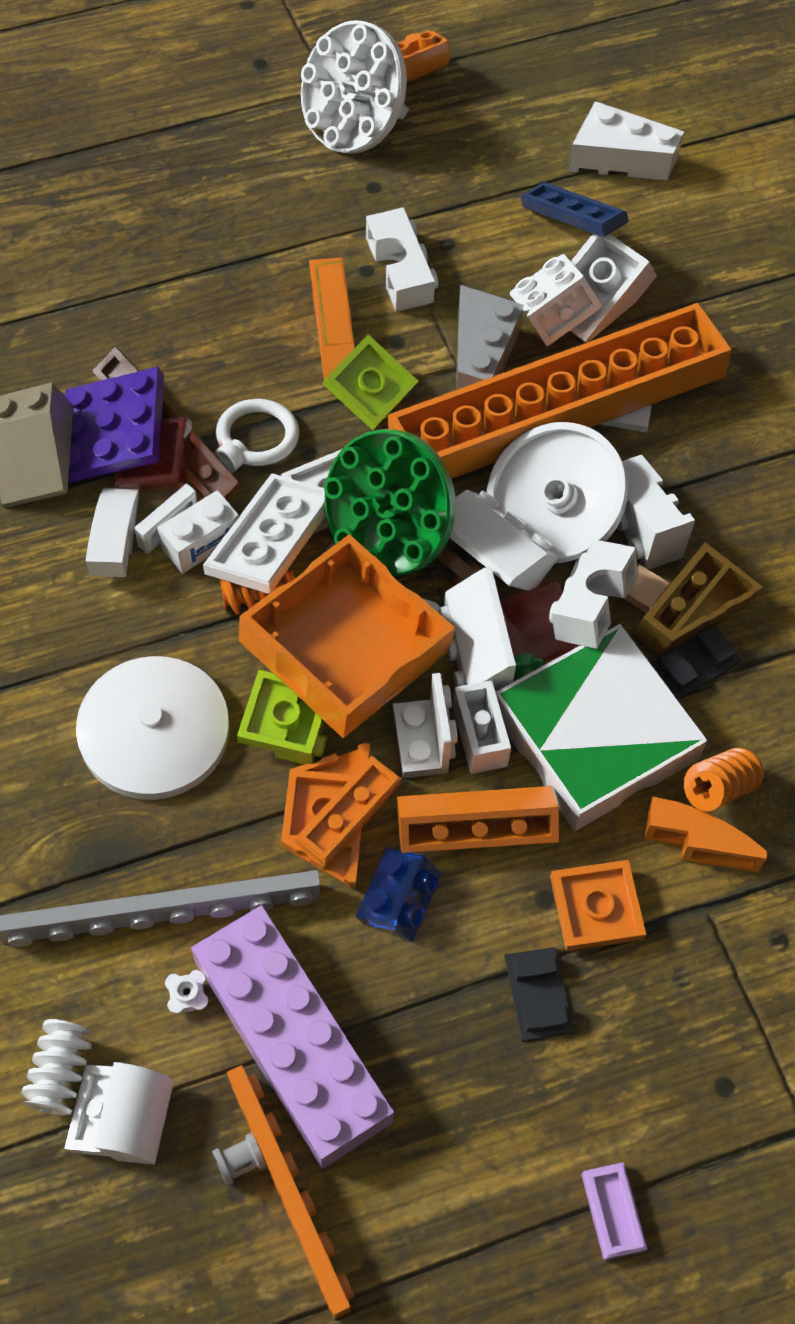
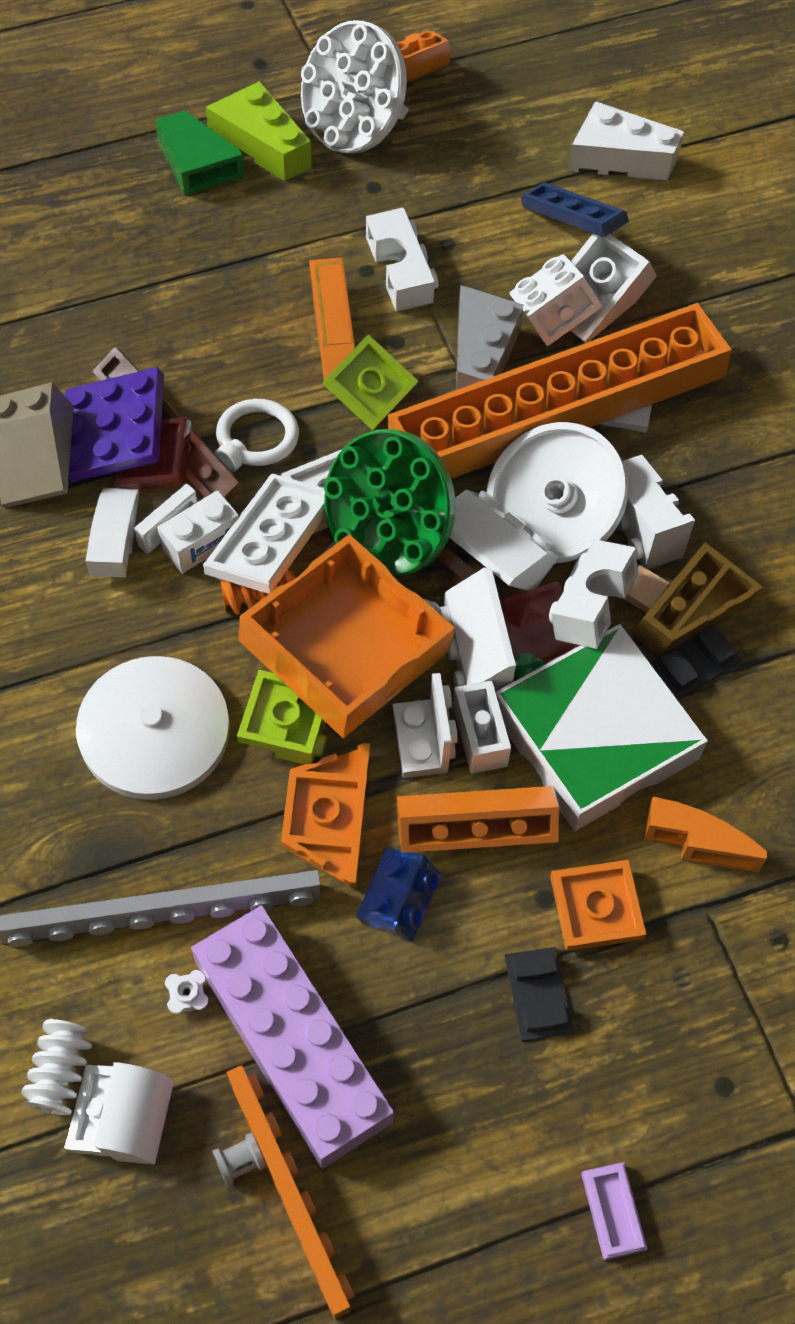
orange tile [295,756,402,867] -> none
orange piece [684,747,764,812] -> none
none -> green slope [155,110,244,196]
none -> lime wedge [206,82,312,181]

